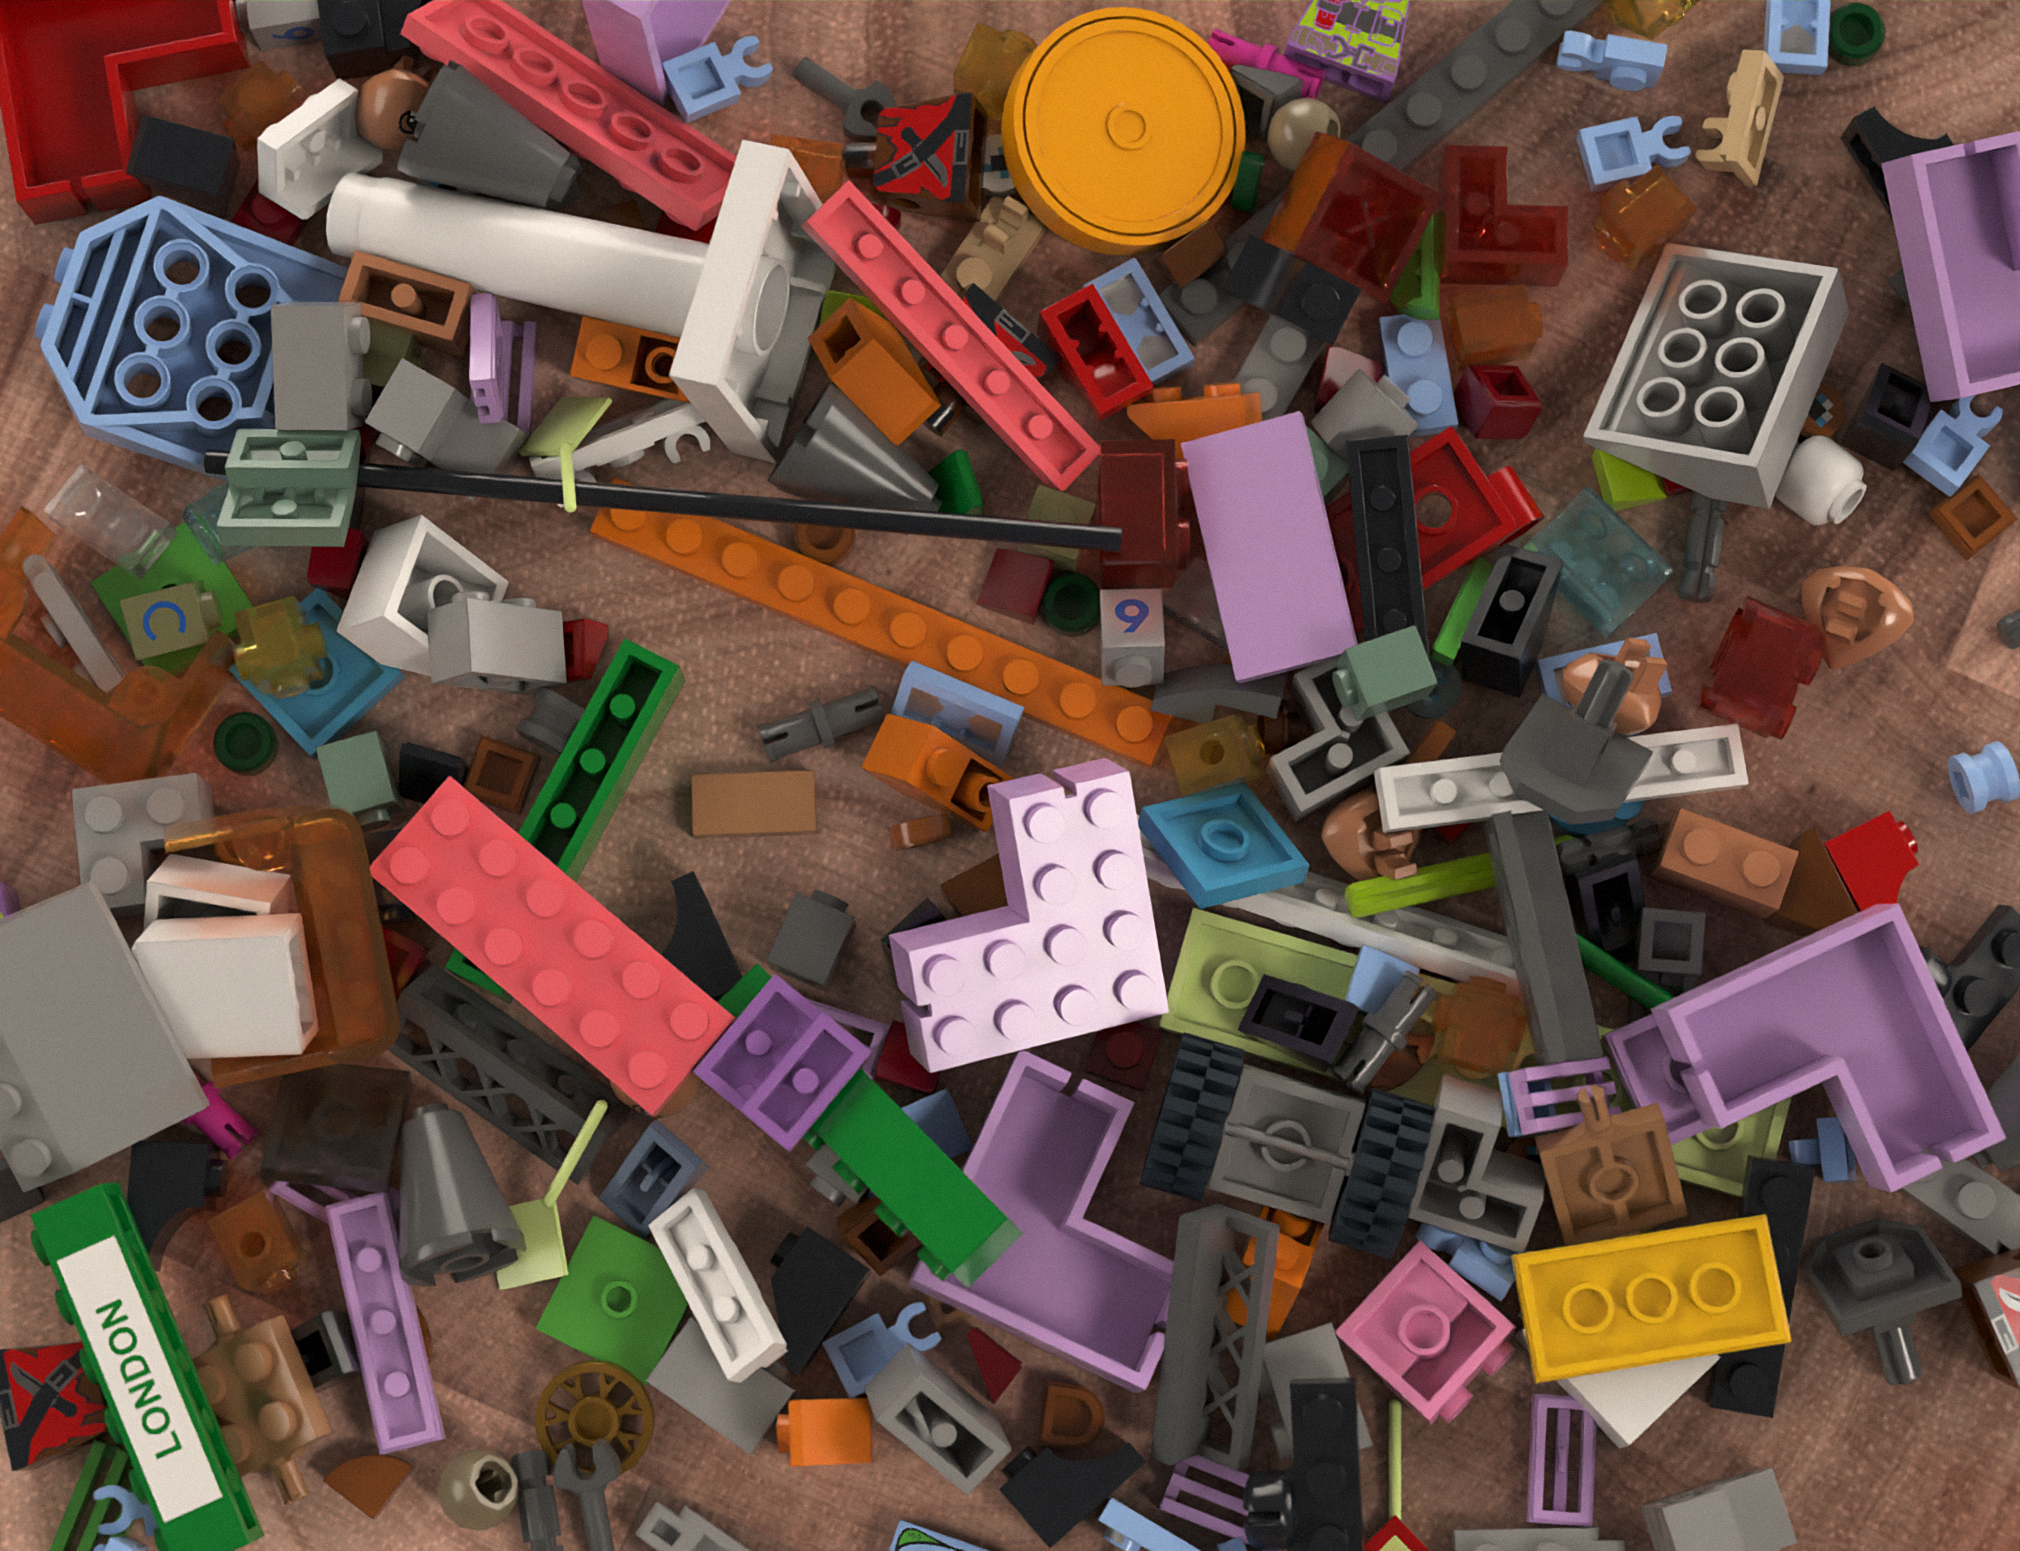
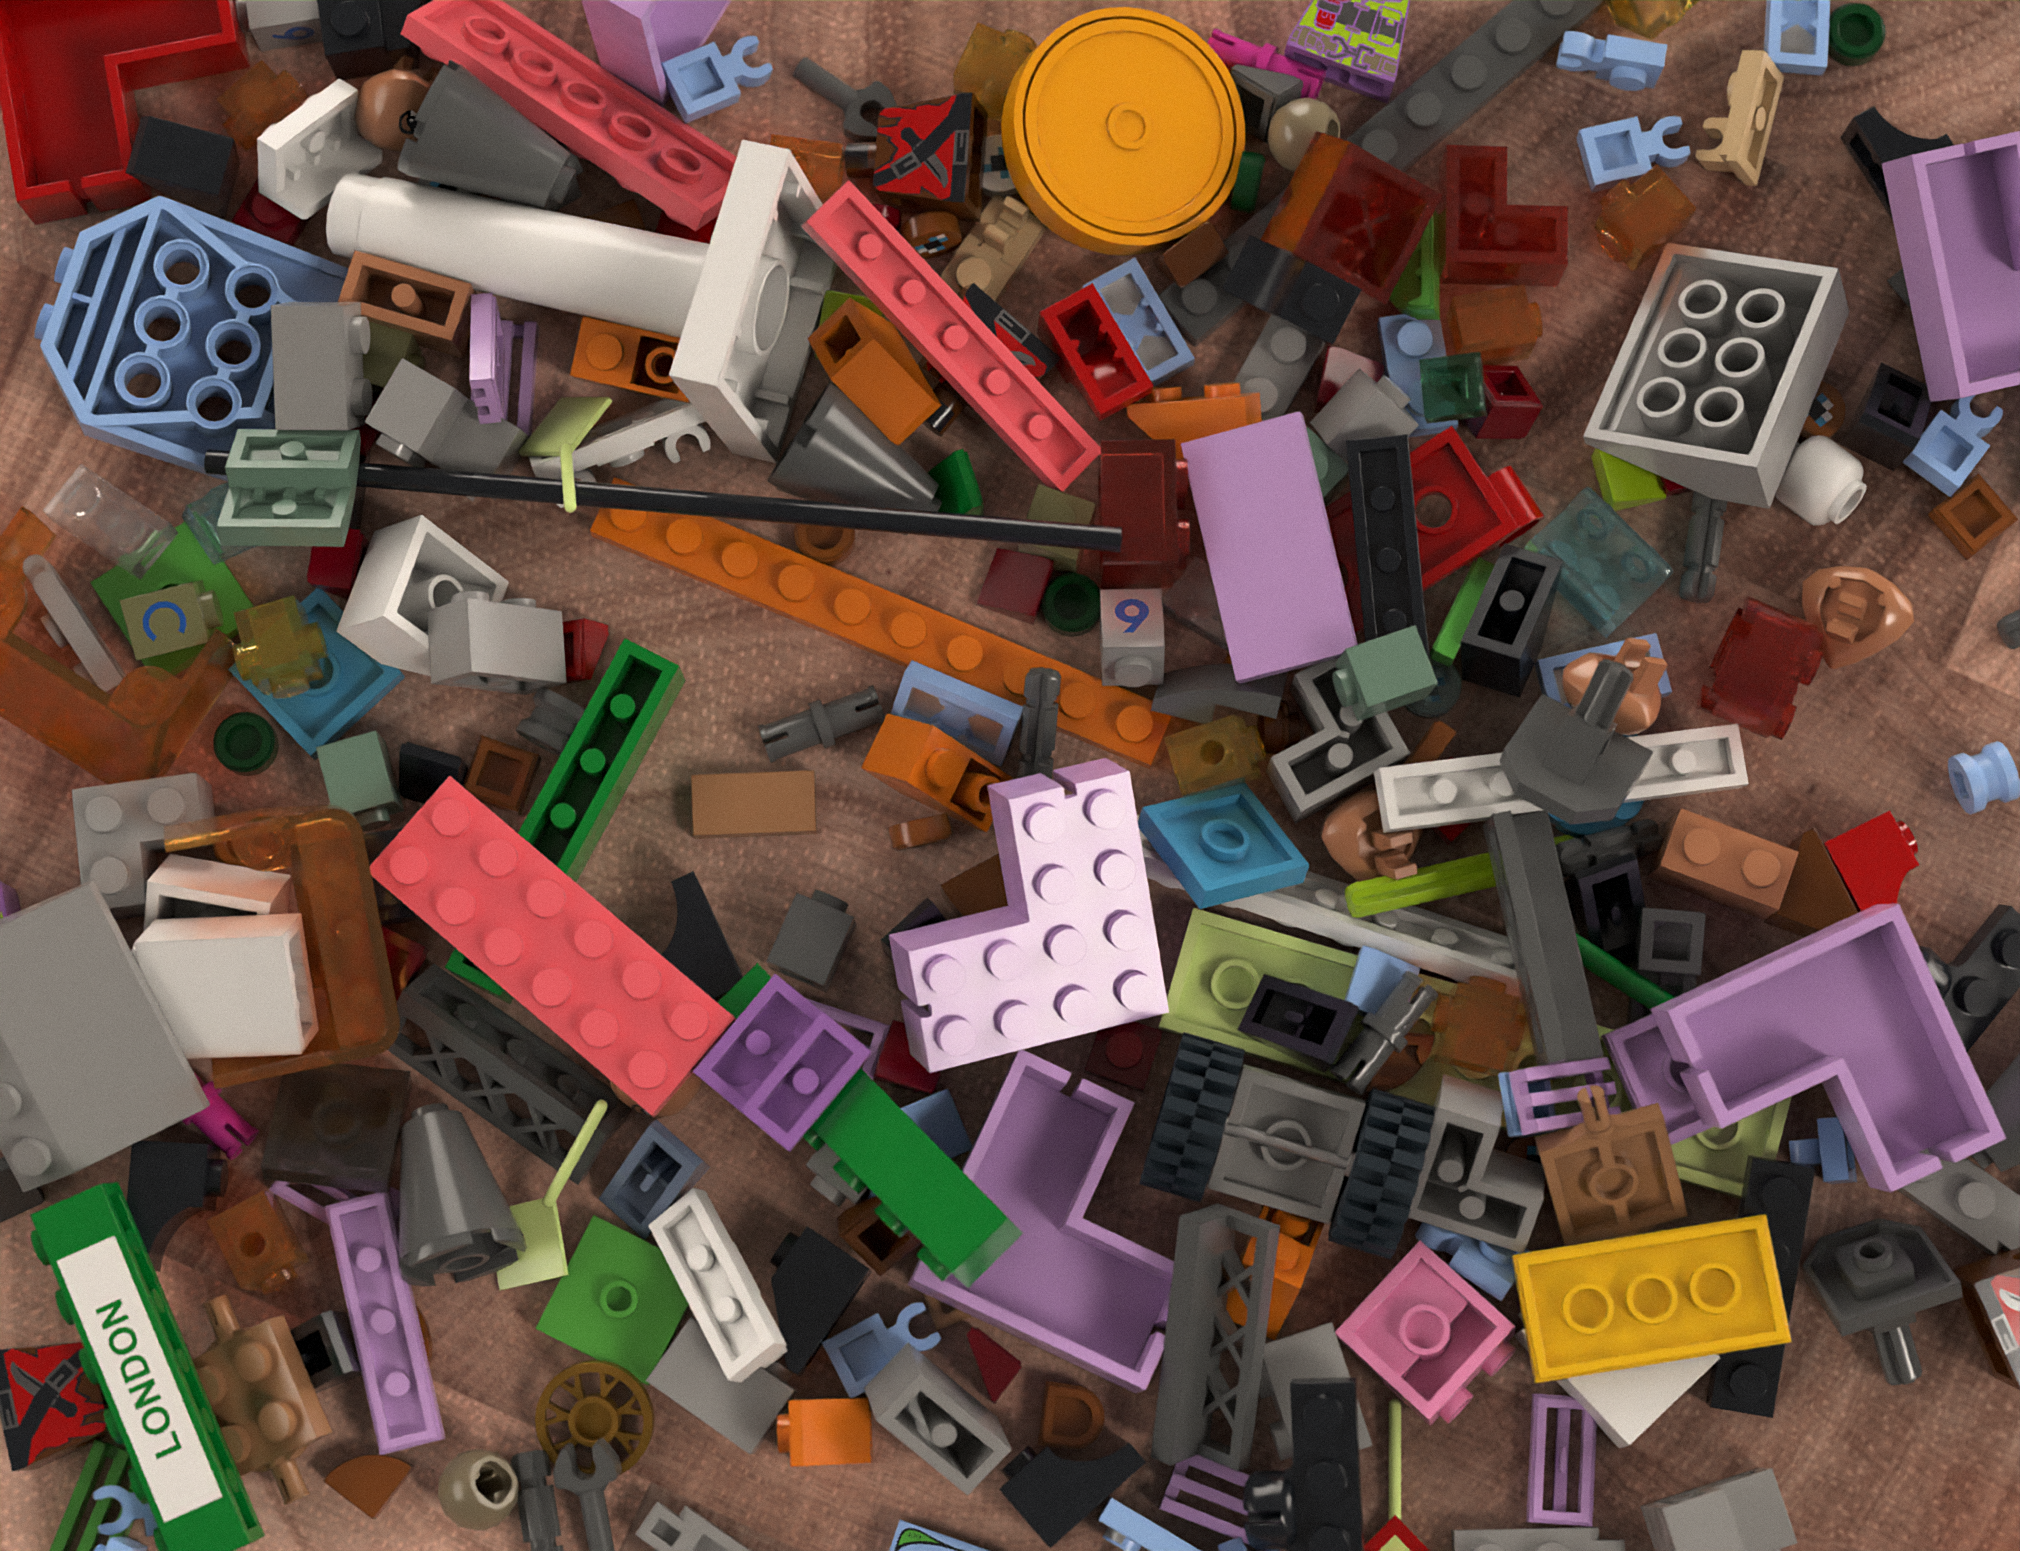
none -> dark orange tile [899,211,962,259]
none -> dark grey axle [1017,667,1061,779]
none -> clear green tile [1419,352,1488,424]

